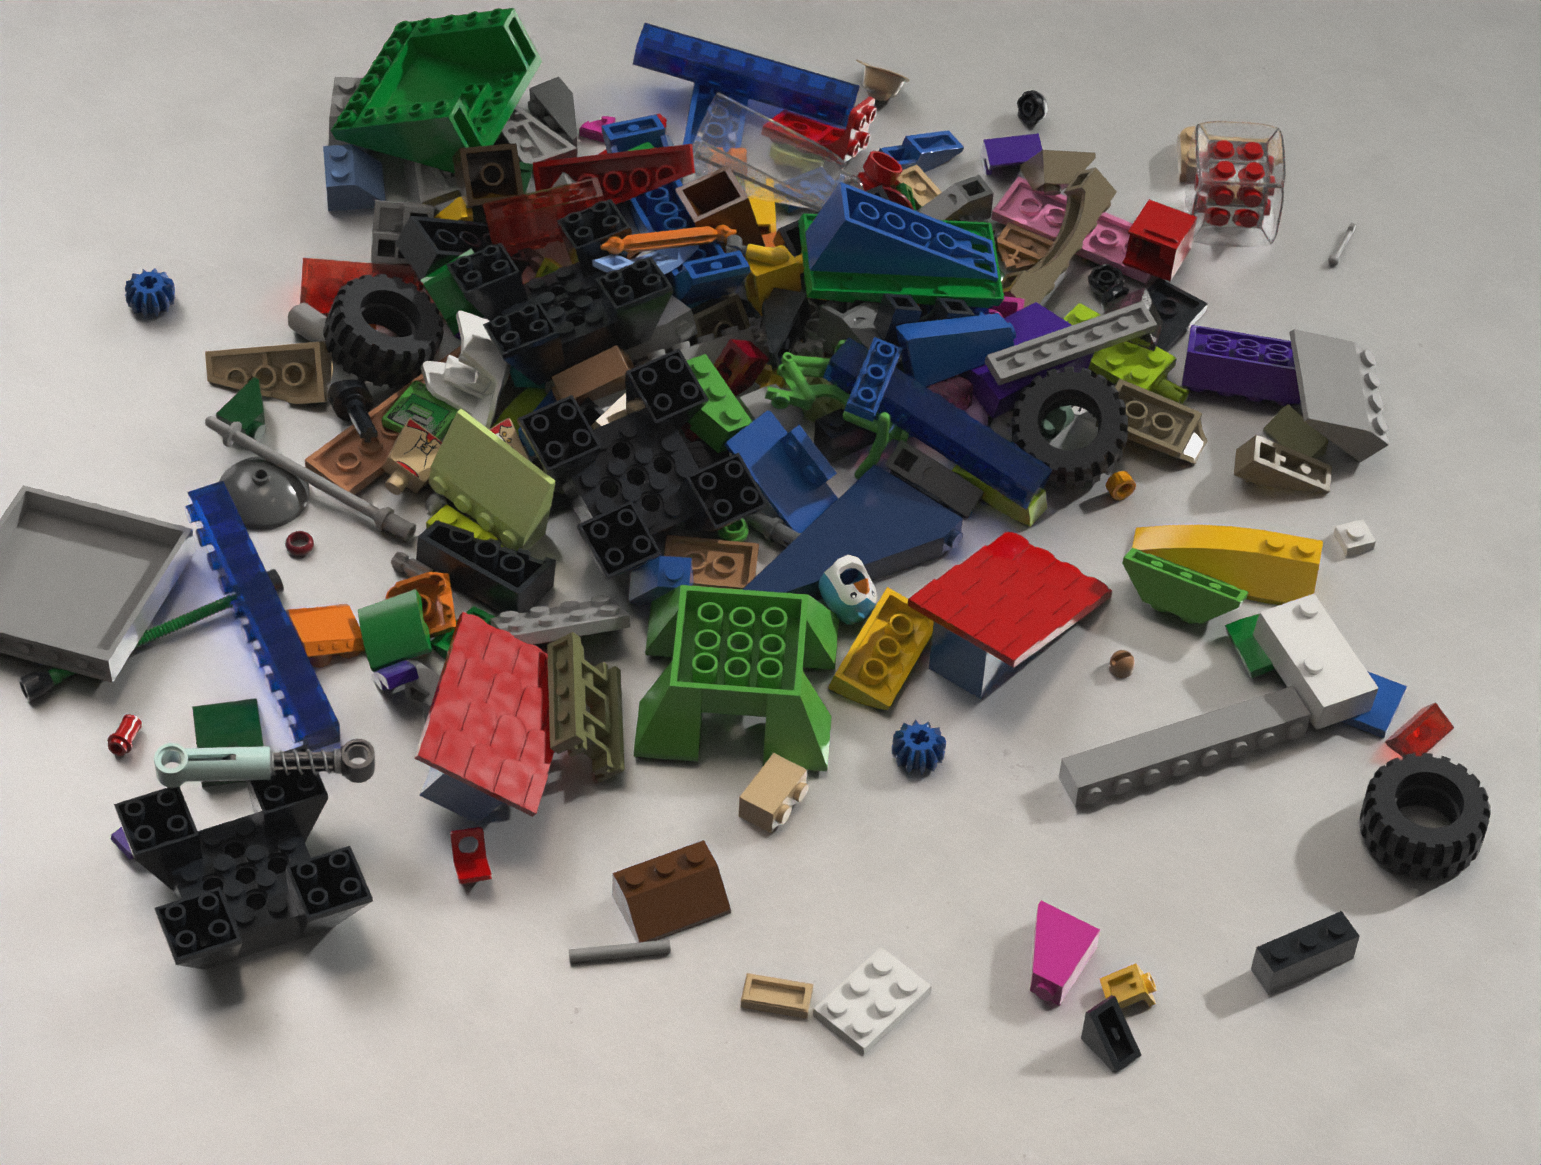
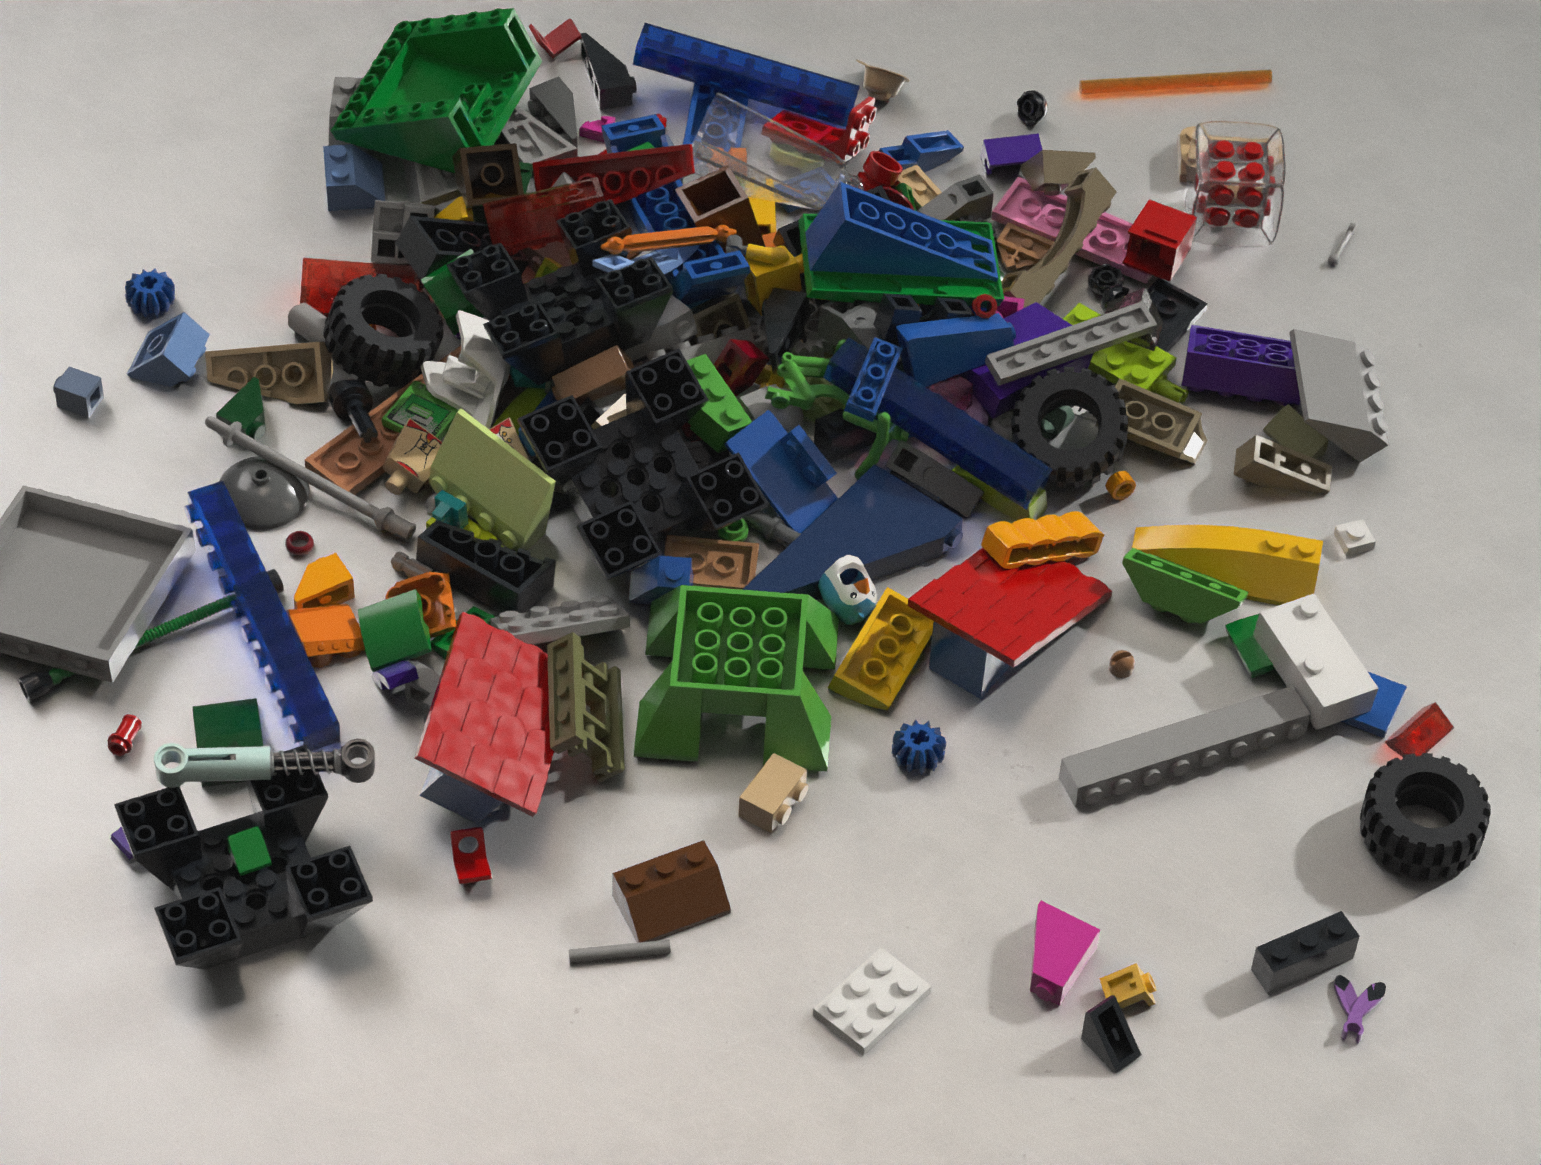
tan tile [740,973,813,1019] -> none
none -> sand blue brick [53,366,104,418]
none -> medium blue slope [127,312,210,387]
none -> green slope [227,827,272,876]
none -> light orange slope [294,553,355,609]
none -> teal tile [432,490,468,529]
none -> red bracket [528,18,581,59]
none -> black slope [581,33,637,110]
none -> red pin [972,294,997,318]
none -> light orange brick [981,511,1104,569]
none -> clear orange piece [1079,69,1272,94]
none -> medium lavender piece [1334,975,1386,1044]

